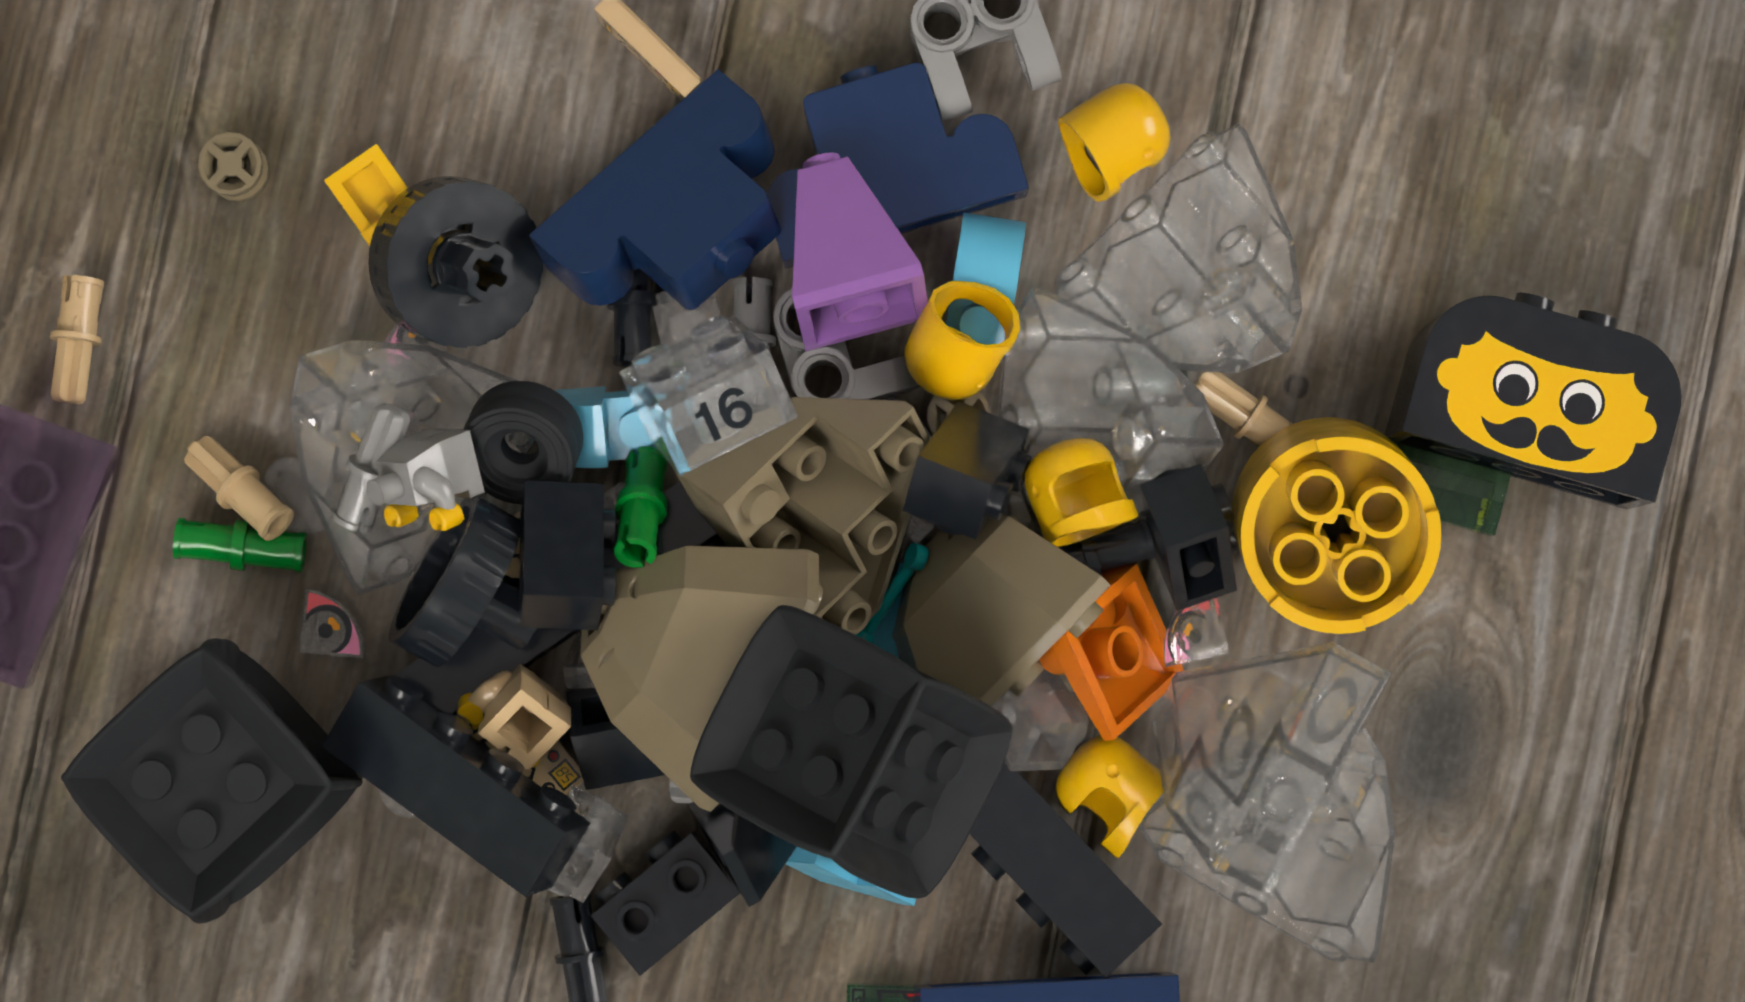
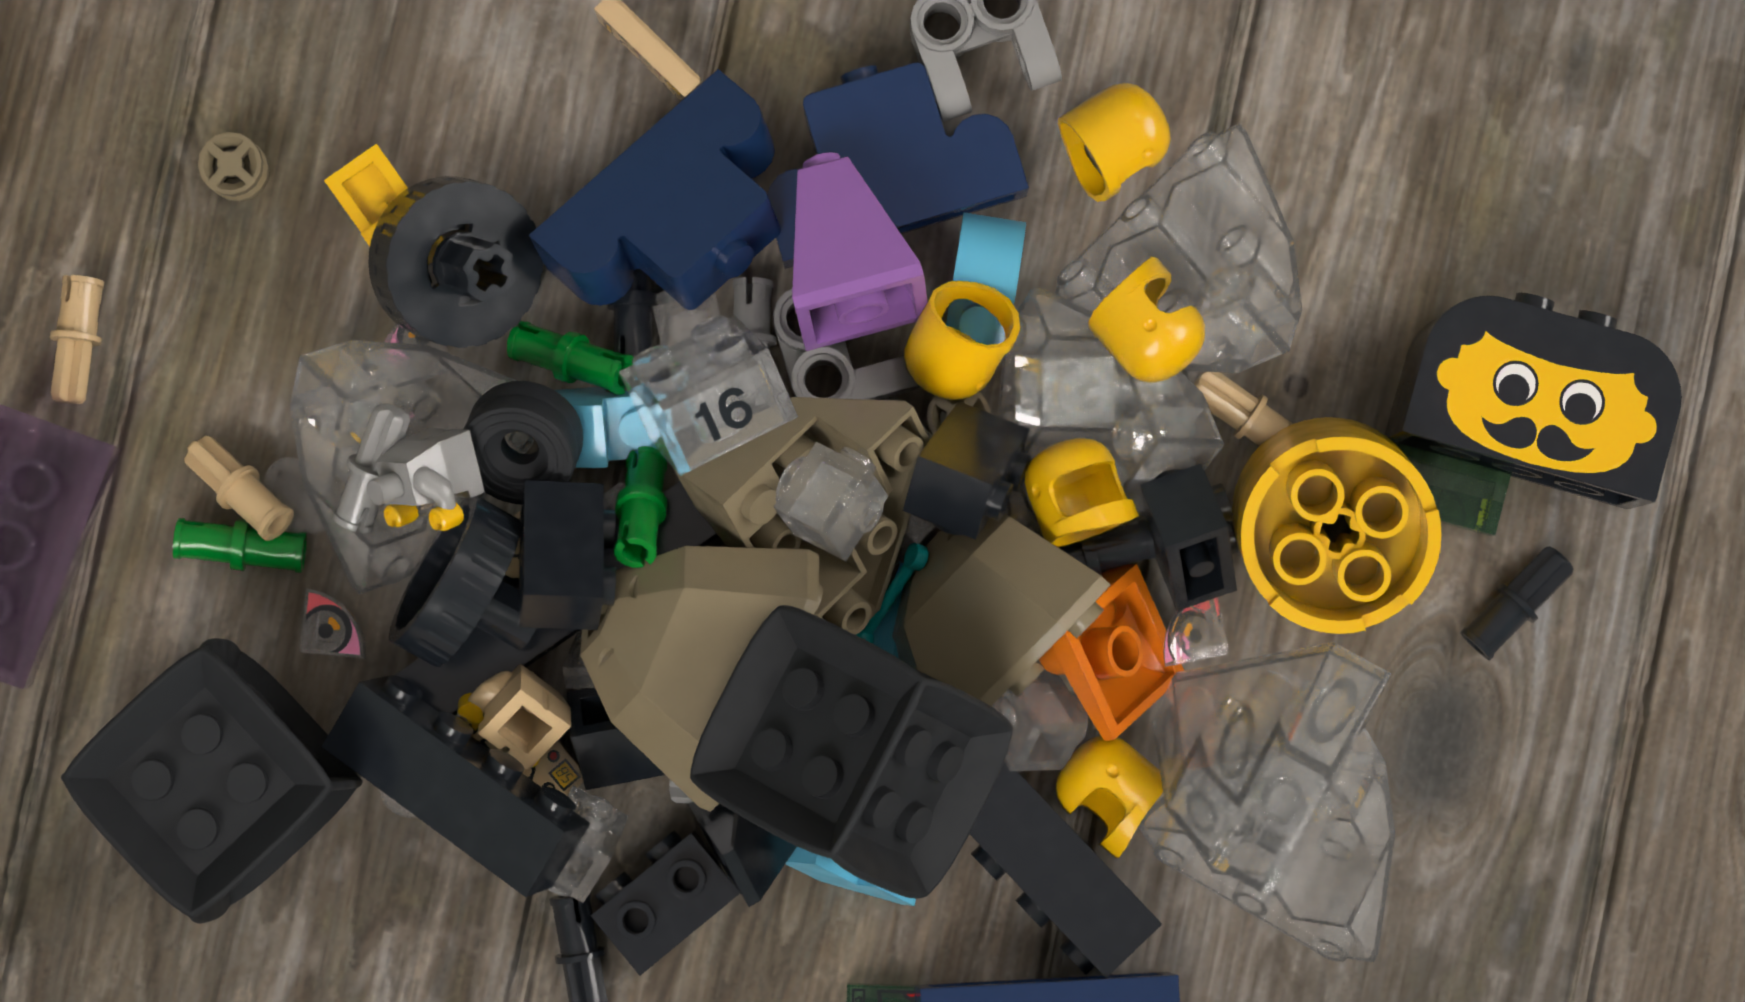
none -> green pin [507,320,636,395]
none -> clear brick [774,442,888,561]
none -> clear brick [1015,351,1121,426]
none -> yellow helmet [1088,257,1205,383]
none -> black axle [1460,546,1574,661]

